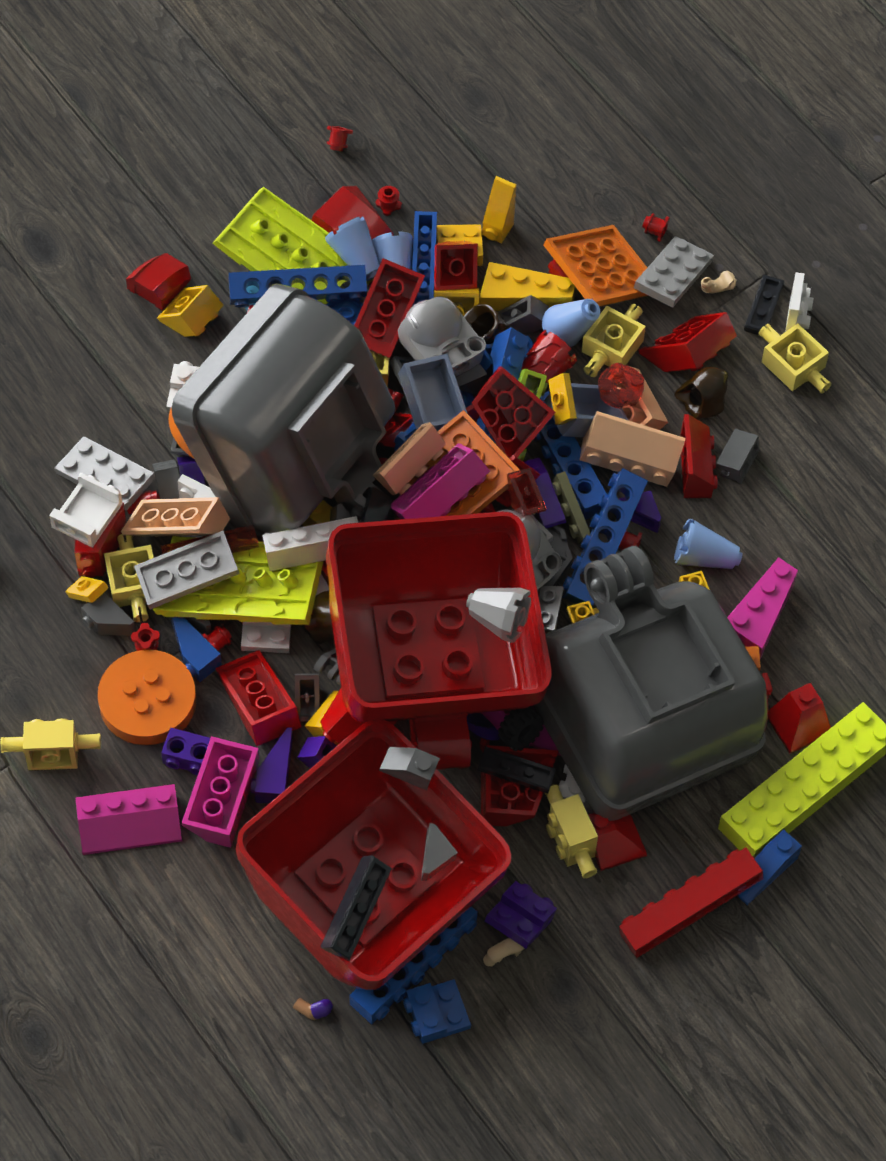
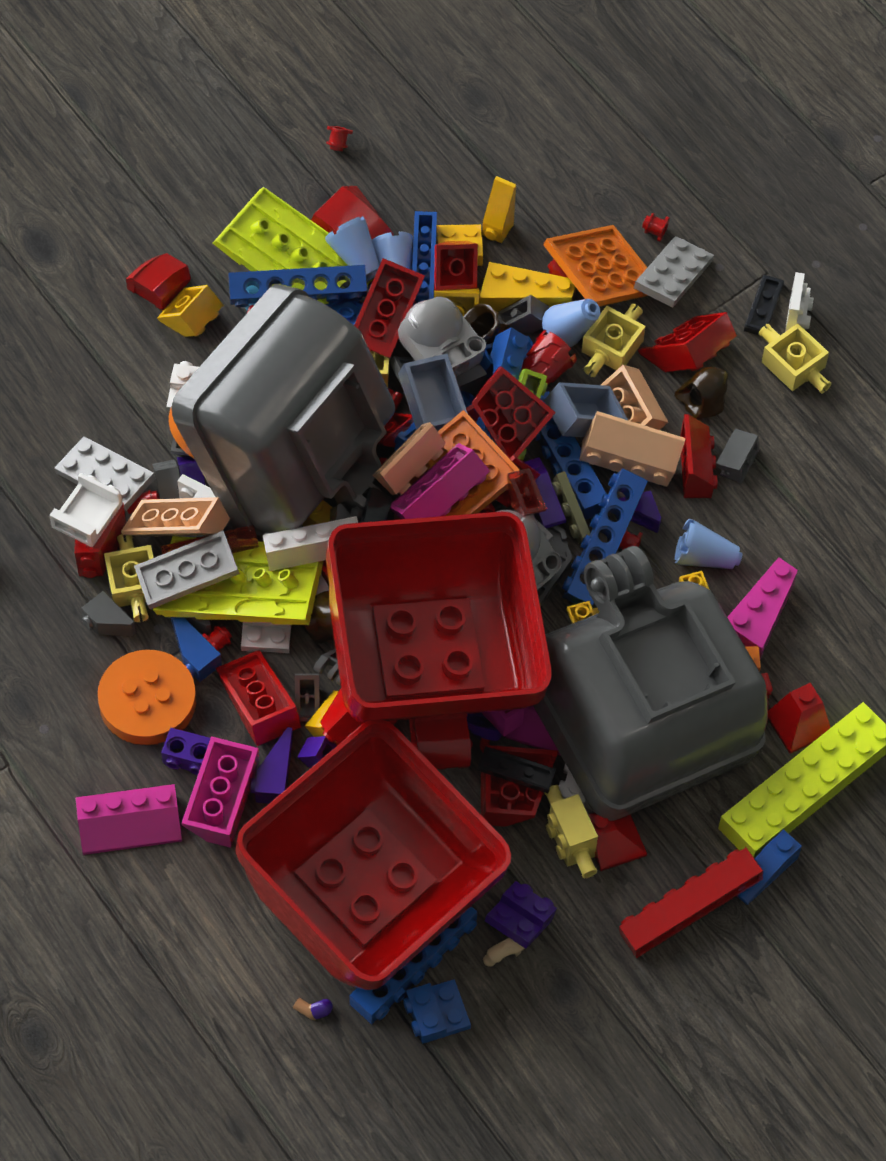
light yellow brick [0,718,101,770] -> none
yellow plate [65,576,109,603] -> none
red brick [131,623,160,651] -> none
black slope [321,855,392,961] -> none
red brick [376,186,402,216] -> none
dark grey slope [379,747,440,791] -> none
dark grey slope [421,823,458,881] -> none
light grey cone [466,588,531,643] -> none
black tyre [498,706,544,751] -> none
light grey hinge [539,586,564,634] -> none
yellow plate [548,373,577,425] -> none
clear red plate [598,363,644,408] -> none
tan piece [701,271,736,293] -> none

